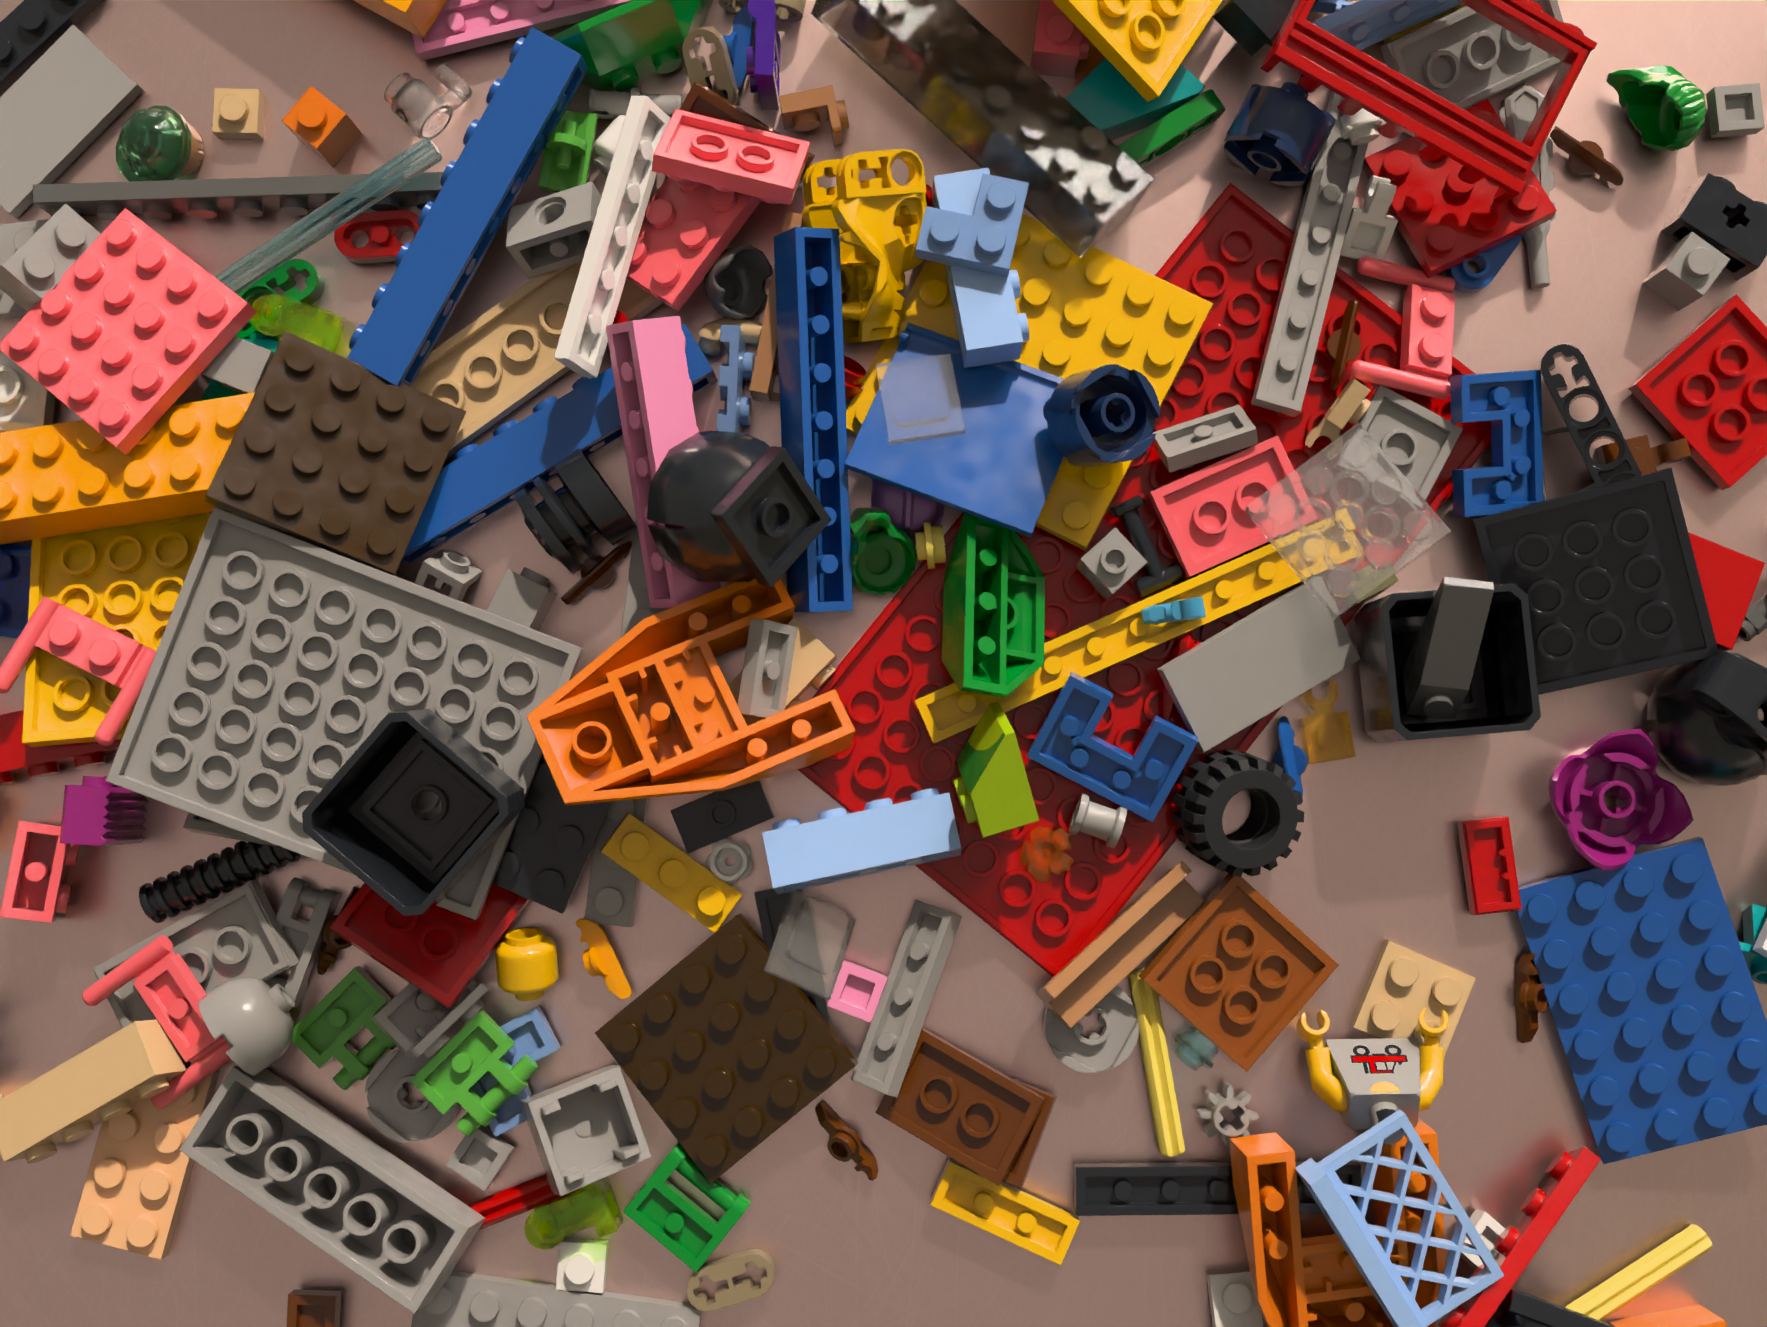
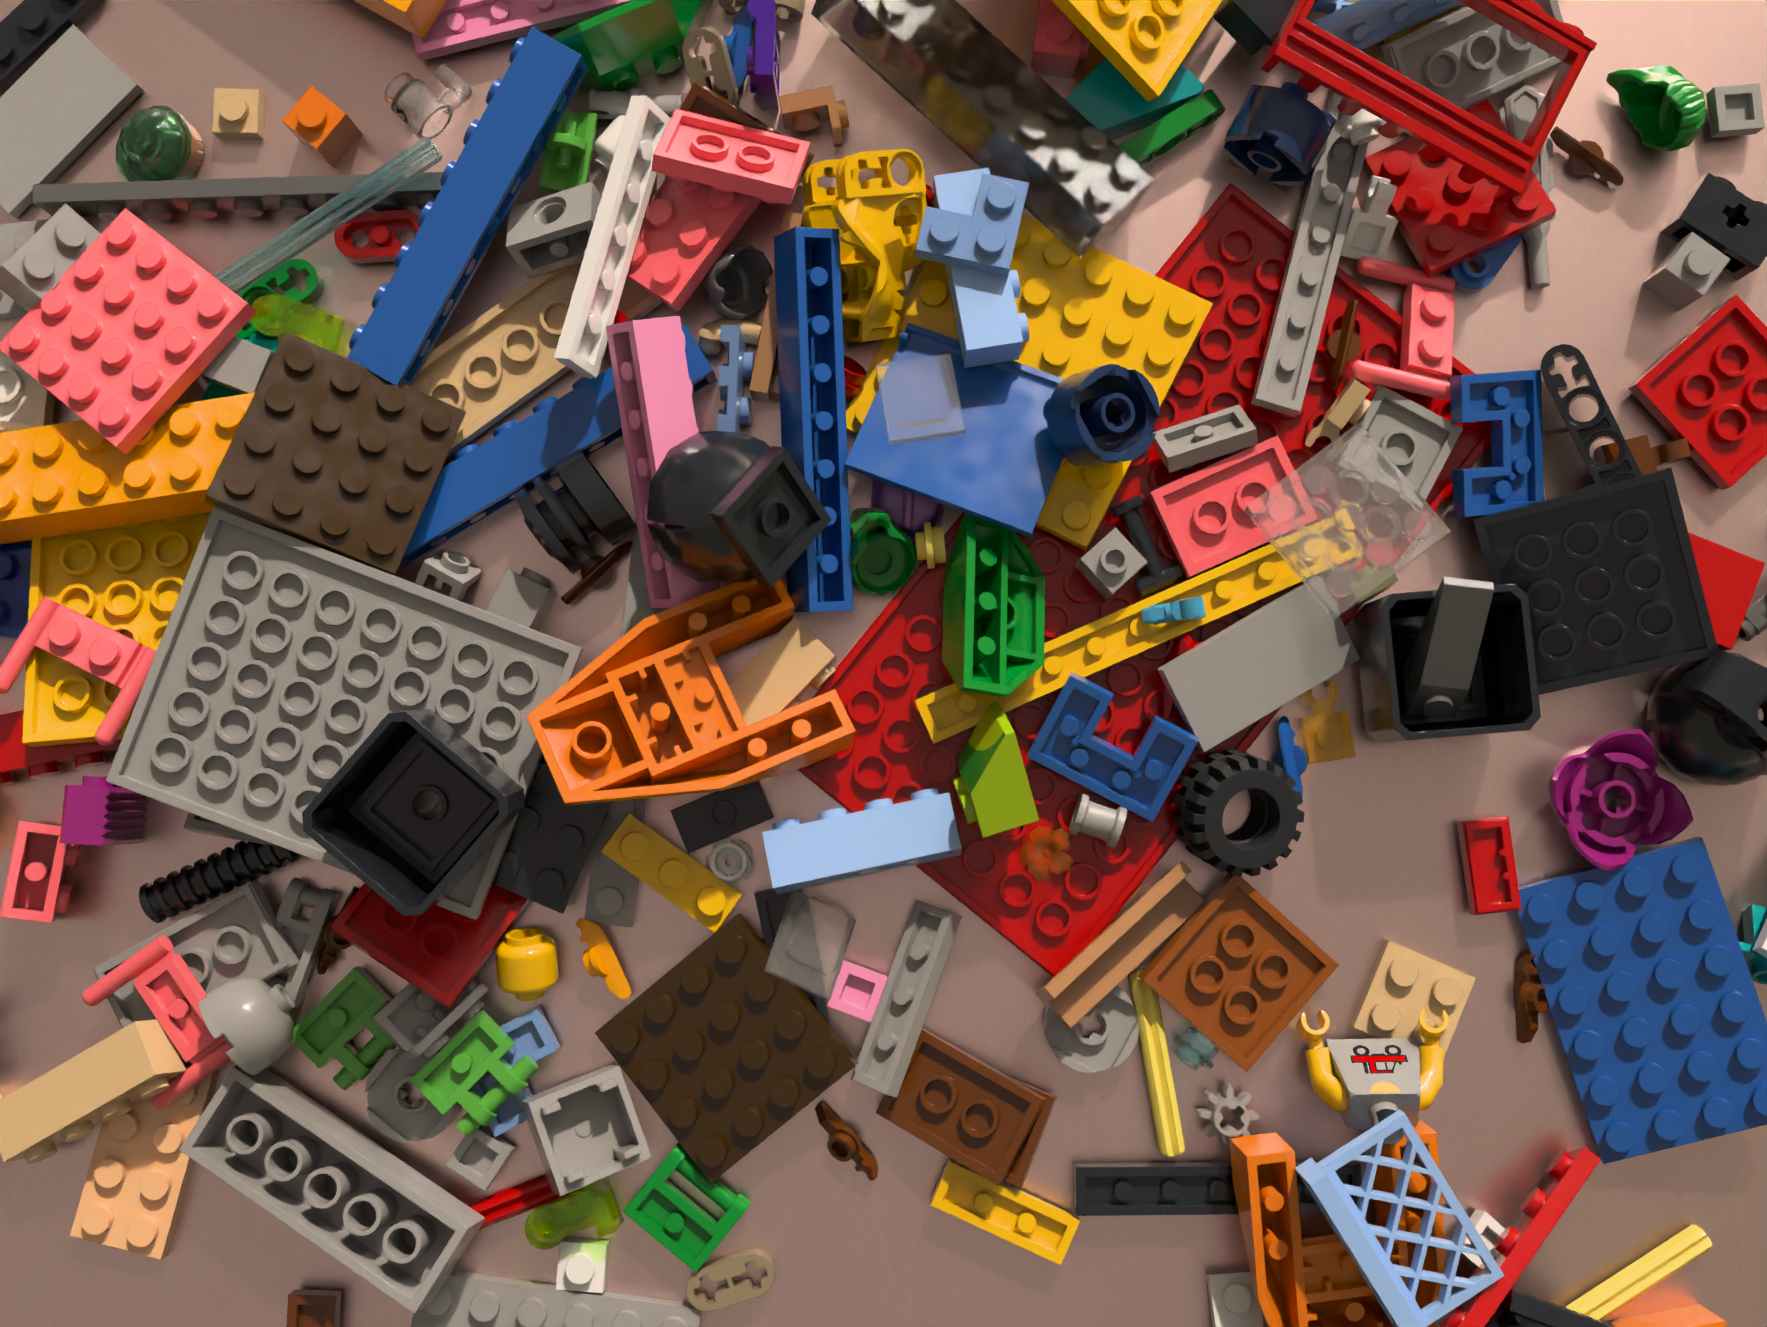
light grey plate [737,618,797,718] -> none

